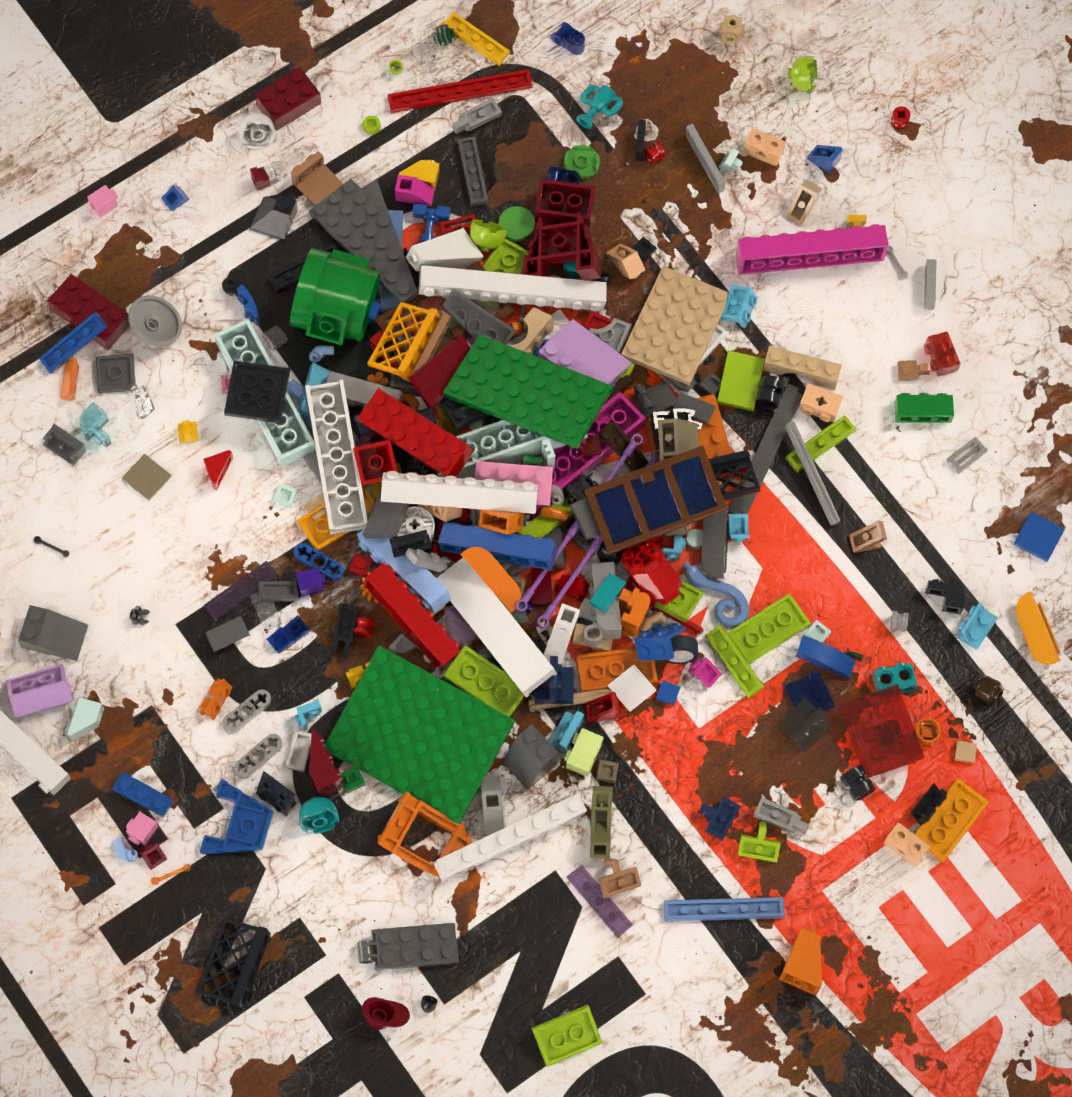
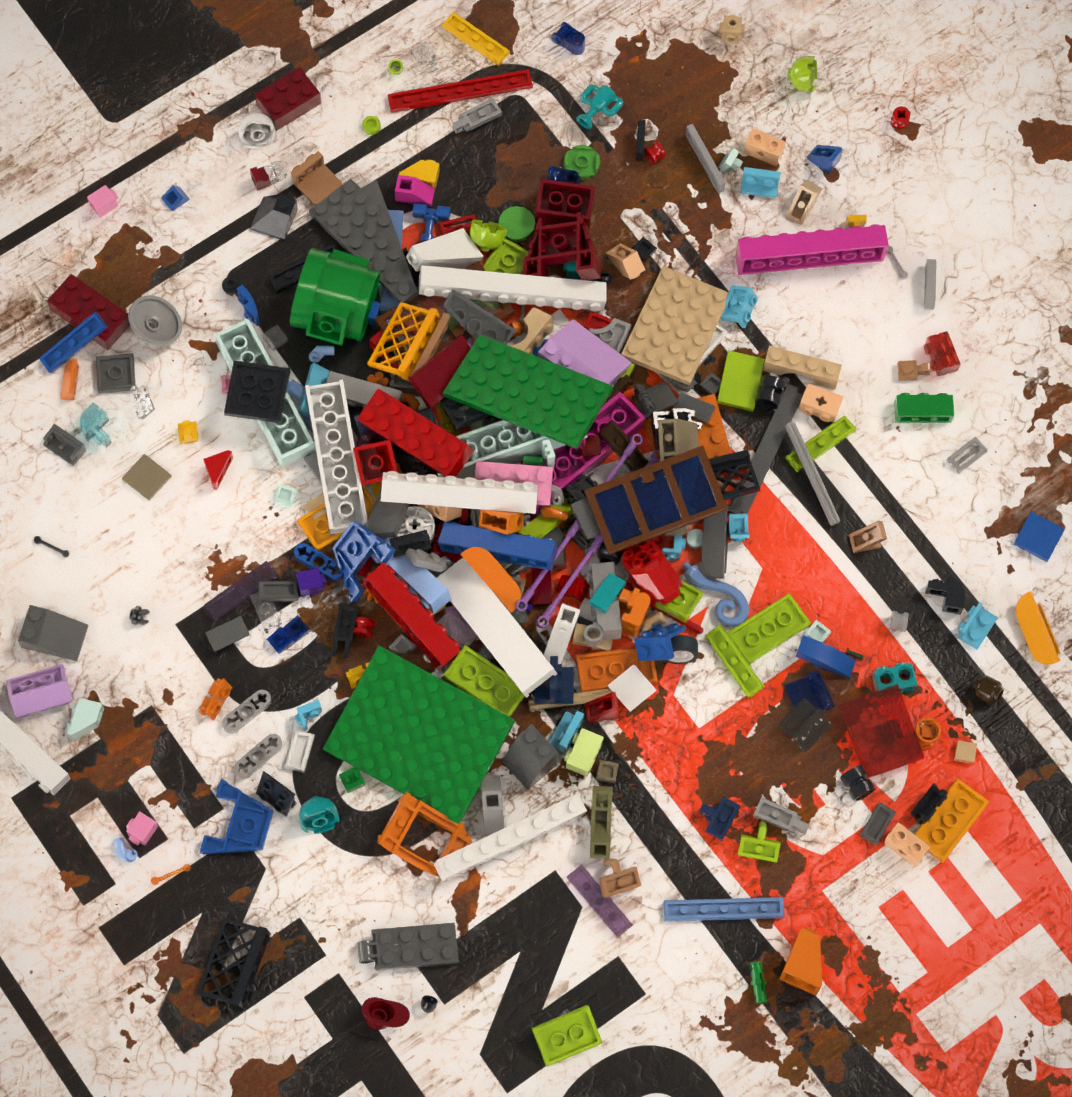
blue plate [112,772,174,818] -> none
dark red slope [139,840,167,870] -> none
dark red slope [309,728,343,798] -> none
dark green gear [432,24,456,46] -> none
dark grey tile [457,137,489,207] -> none
blue tile [655,680,681,706] -> none
dark pink bracket [687,658,722,688] -> none
none -> blue wing [333,521,396,603]
none -> medium azure bracket [740,167,781,198]
none -> green pin [749,962,768,1004]
none -> dark grey tile [859,802,896,846]

